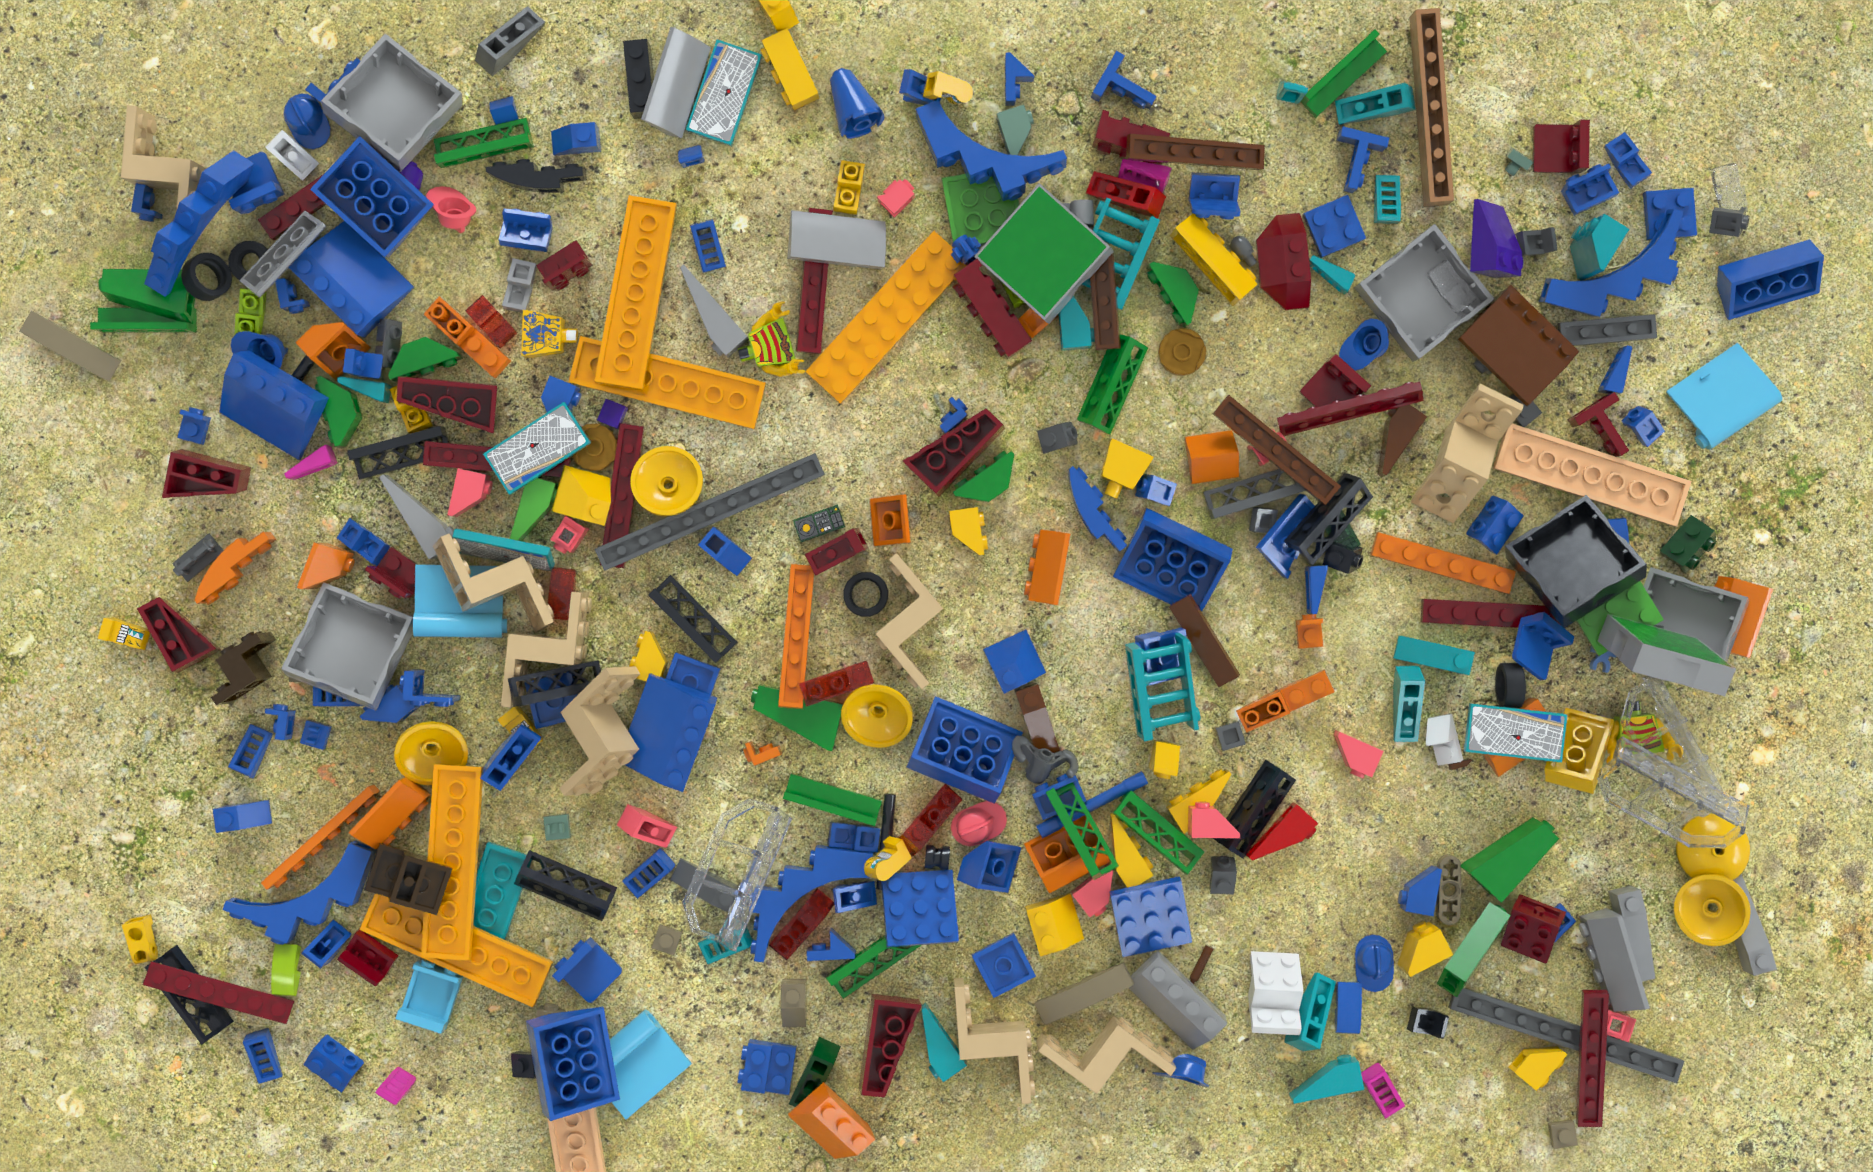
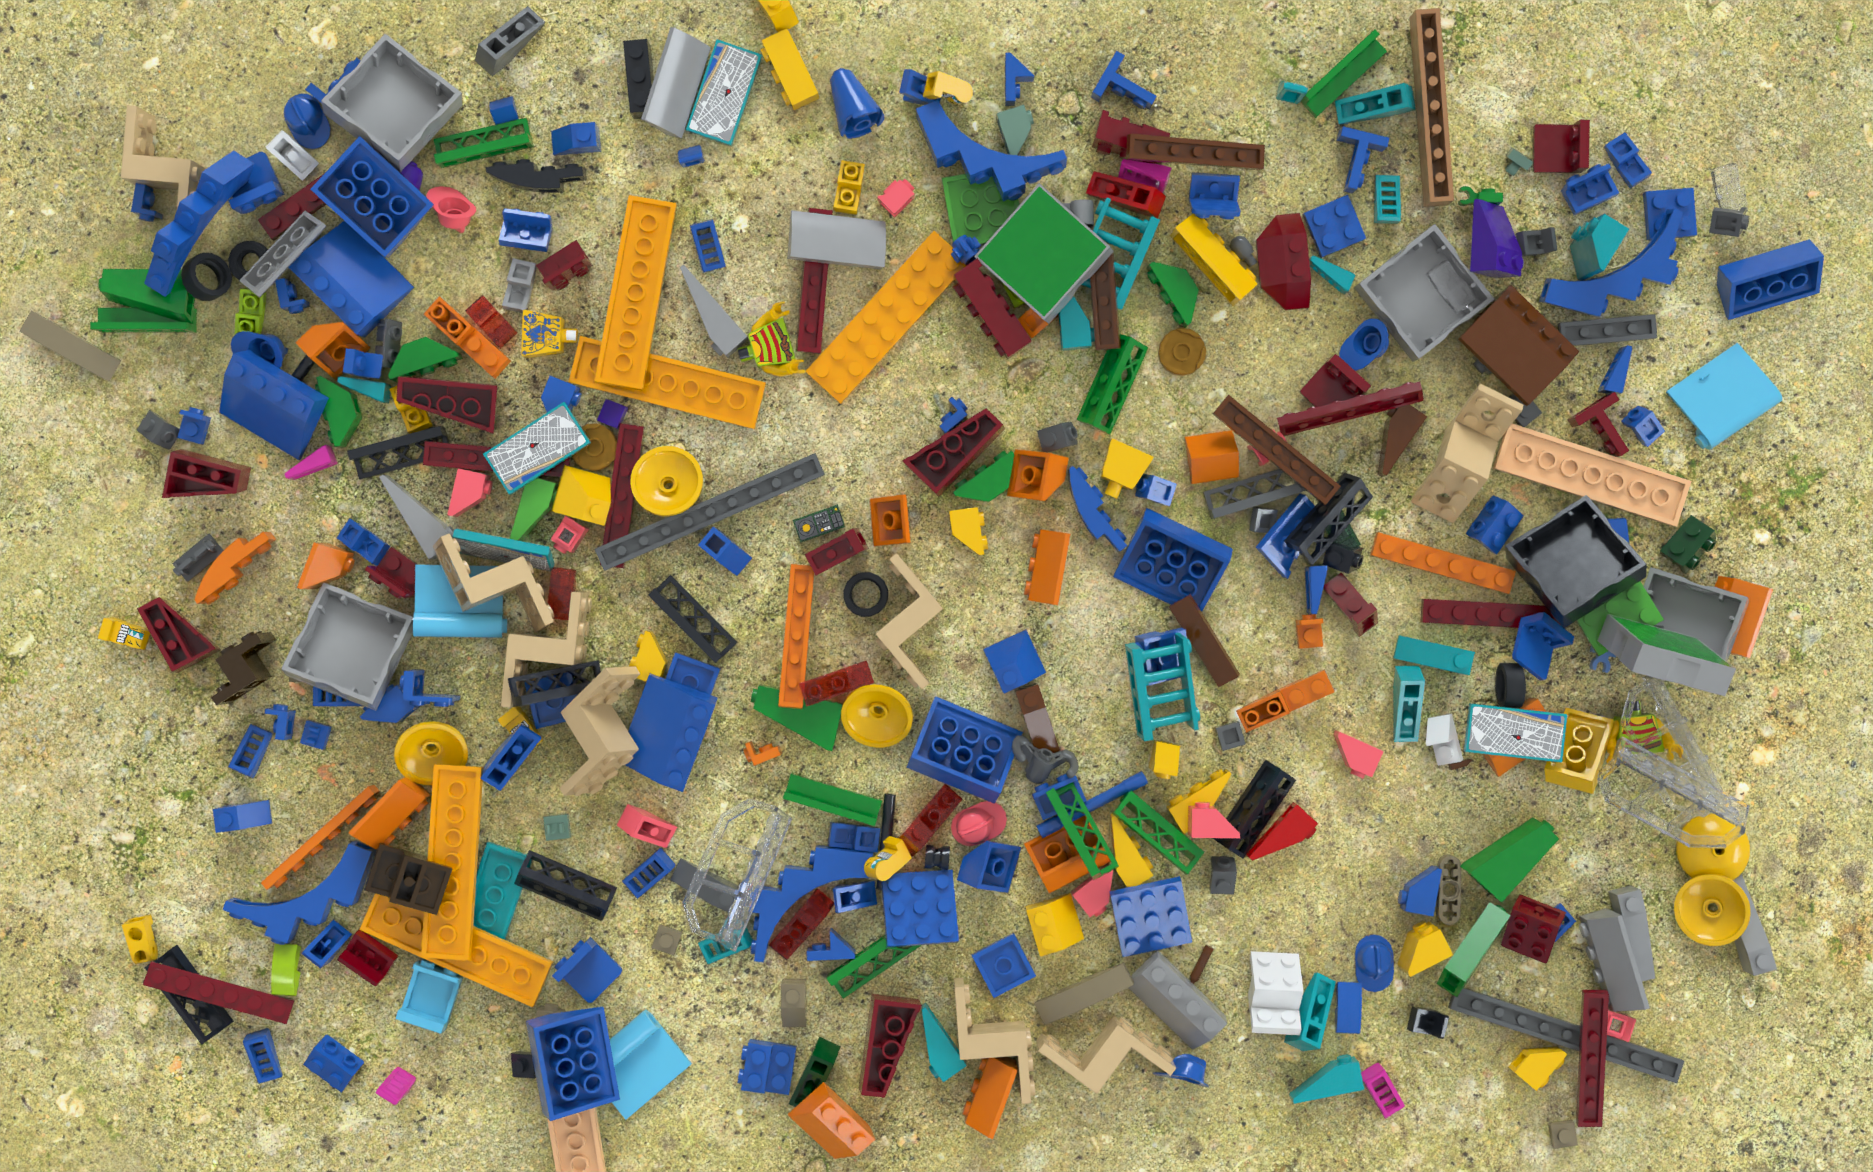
none -> dark grey bracket [137,410,180,450]
none -> orange slope [962,1057,1018,1139]
none -> orange slope [1007,449,1069,501]
none -> dark red bracket [1323,572,1378,637]
none -> green plate [1458,186,1503,206]

